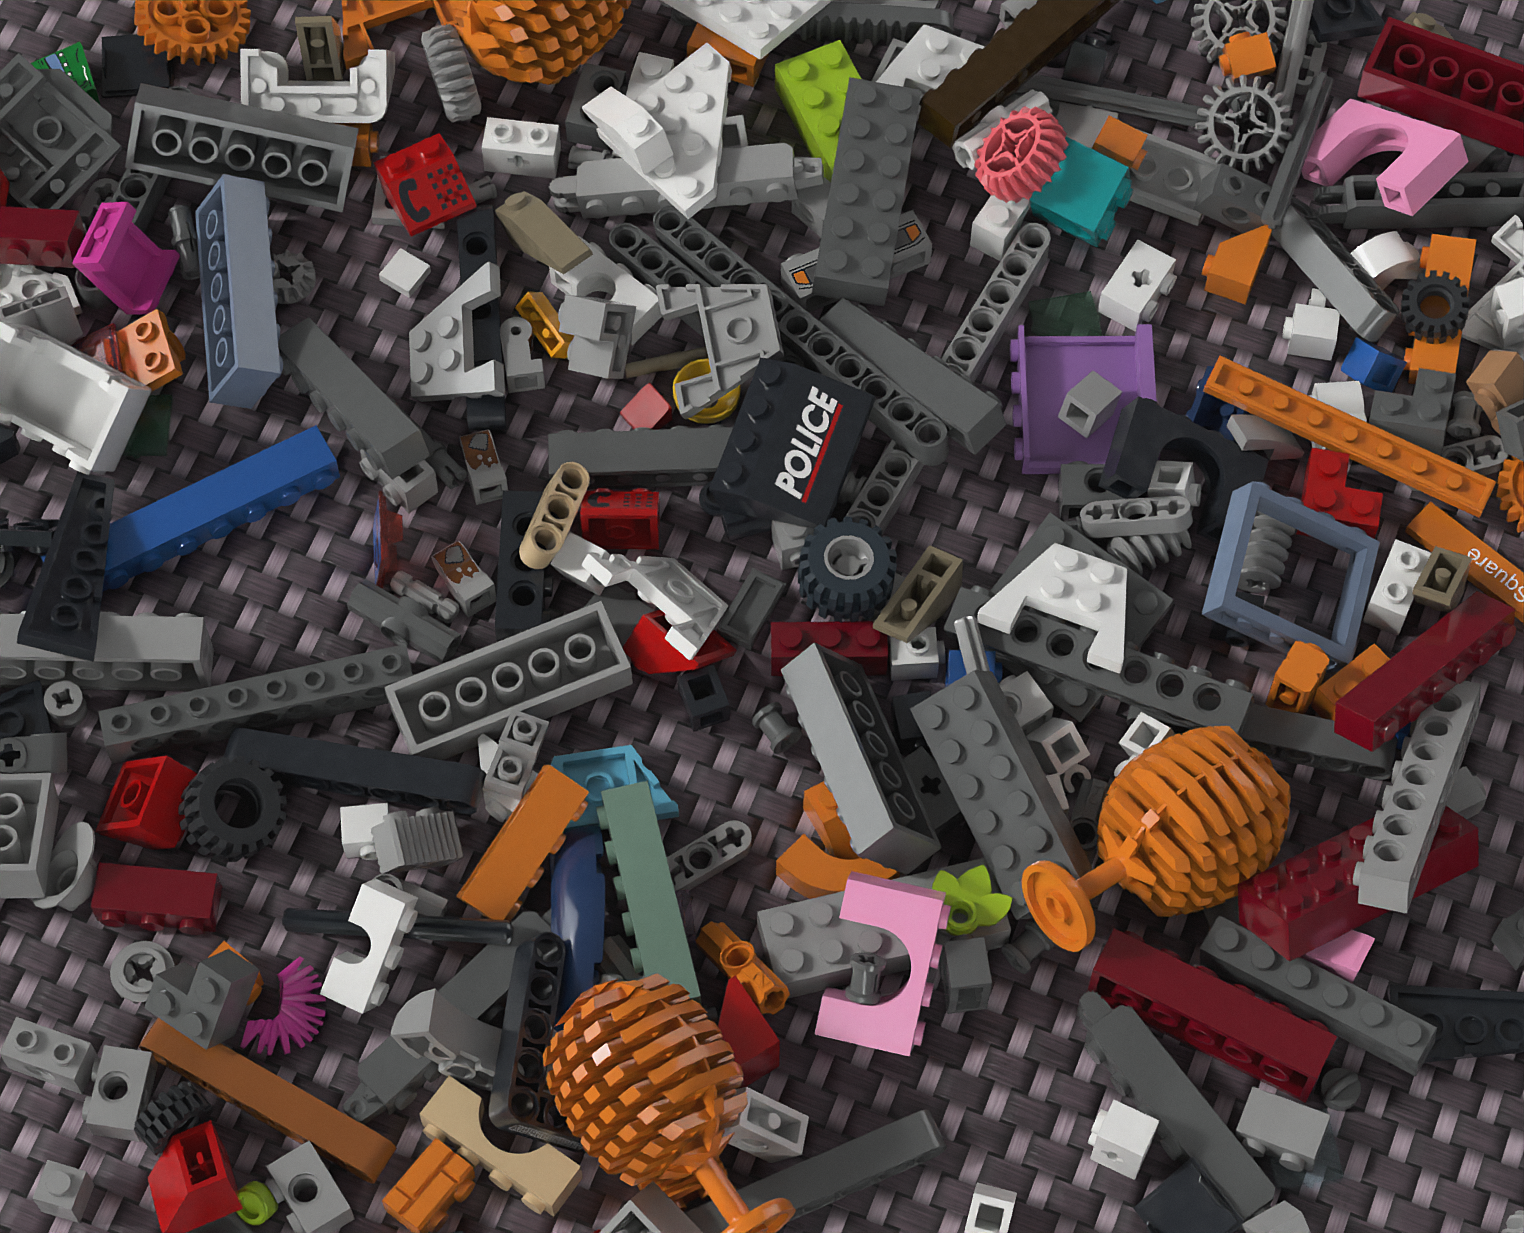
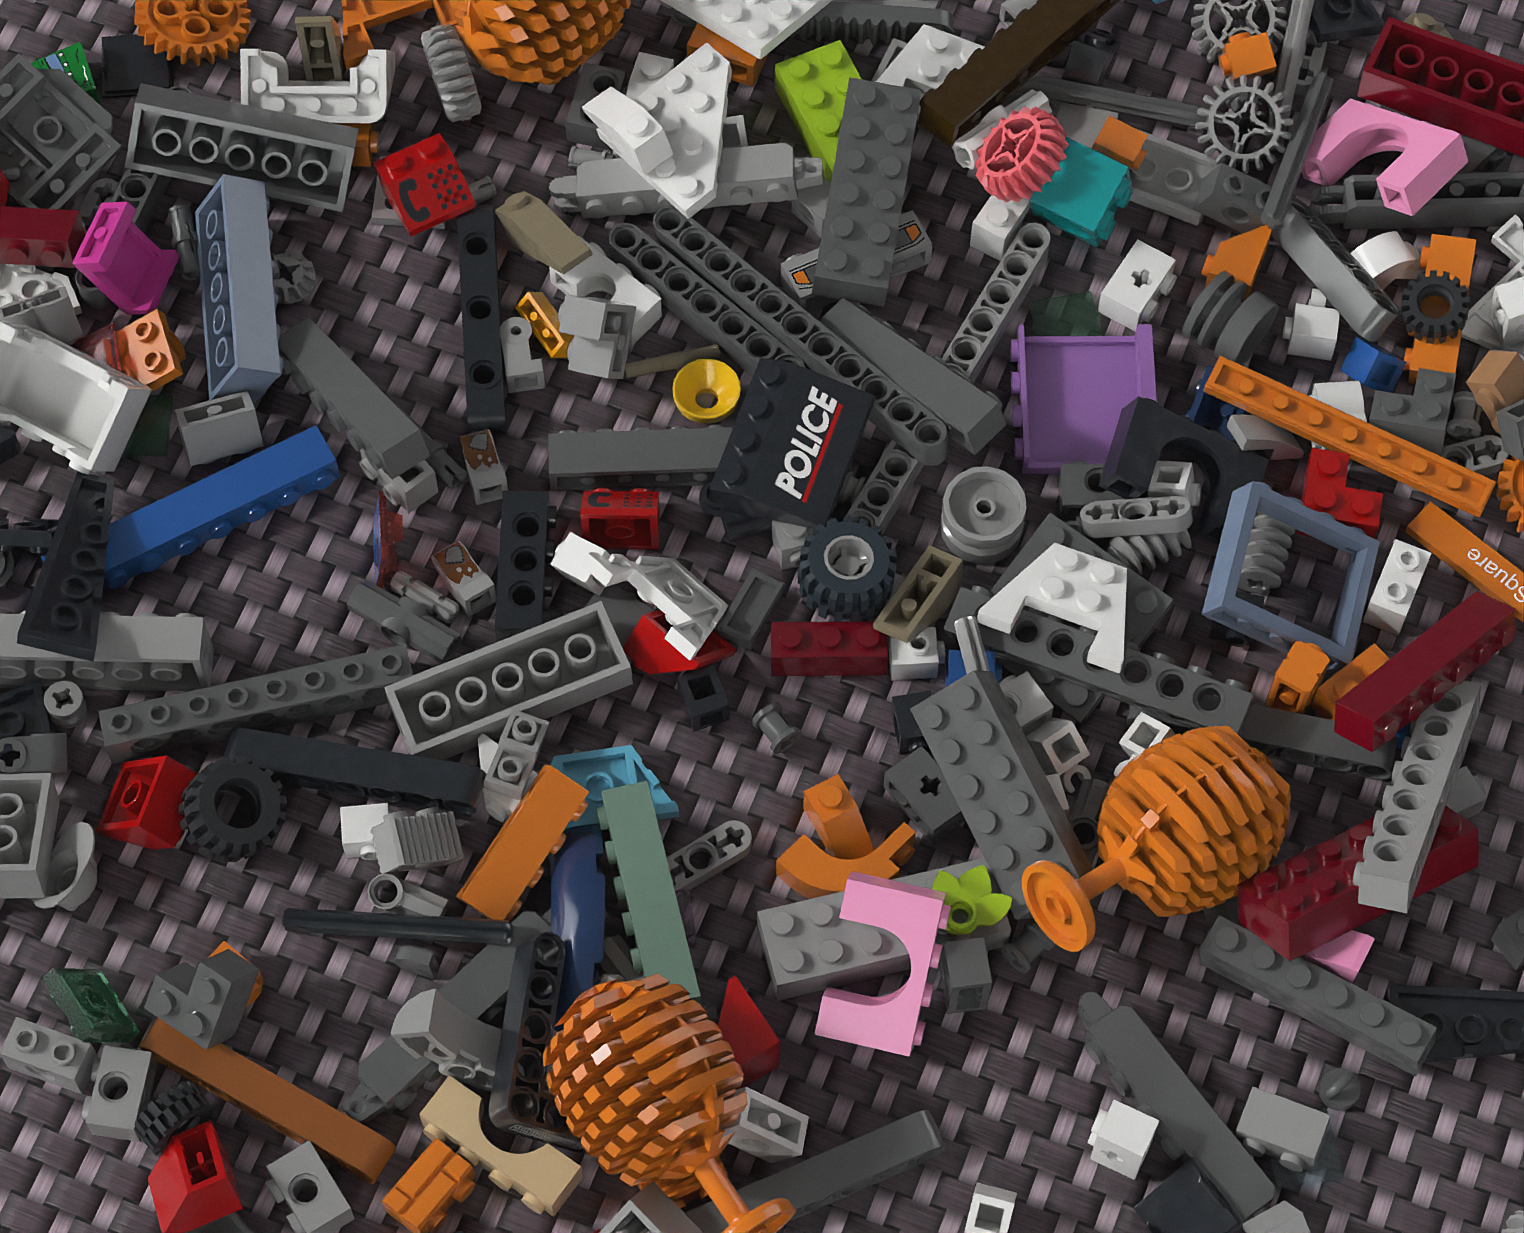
light grey brick [32,1160,94,1223] -> none
dark red brick [91,862,223,935] -> none
light grey gear [110,941,174,1005] -> none
lime tile [236,1181,278,1225] -> none
dark pink hair [240,956,326,1056] -> none
white arch [320,878,418,1014] -> none
white tile [379,248,431,298] -> none
light grey wing [409,262,505,402] -> none
white brick [482,117,561,179] -> none
tan beam [519,462,590,569] -> none
slope [620,383,672,430] -> none
light grey wing [656,284,784,419] -> none
orange piece [695,921,790,1015] -> none
dark grey brick [781,642,942,875] -> none
dark grey bush [845,953,886,1004] -> none
light grey brick [1058,371,1122,438] -> none
dark red brick [1087,928,1337,1103] -> none
dark tan slope [1412,546,1472,613] -> none
none -> clear green plate [43,968,140,1043]
none -> light grey brick [174,391,264,466]
none -> dark grey tile [394,945,440,980]
none -> light grey wheel [940,466,1027,564]
none -> dark grey wheel [1182,270,1279,365]

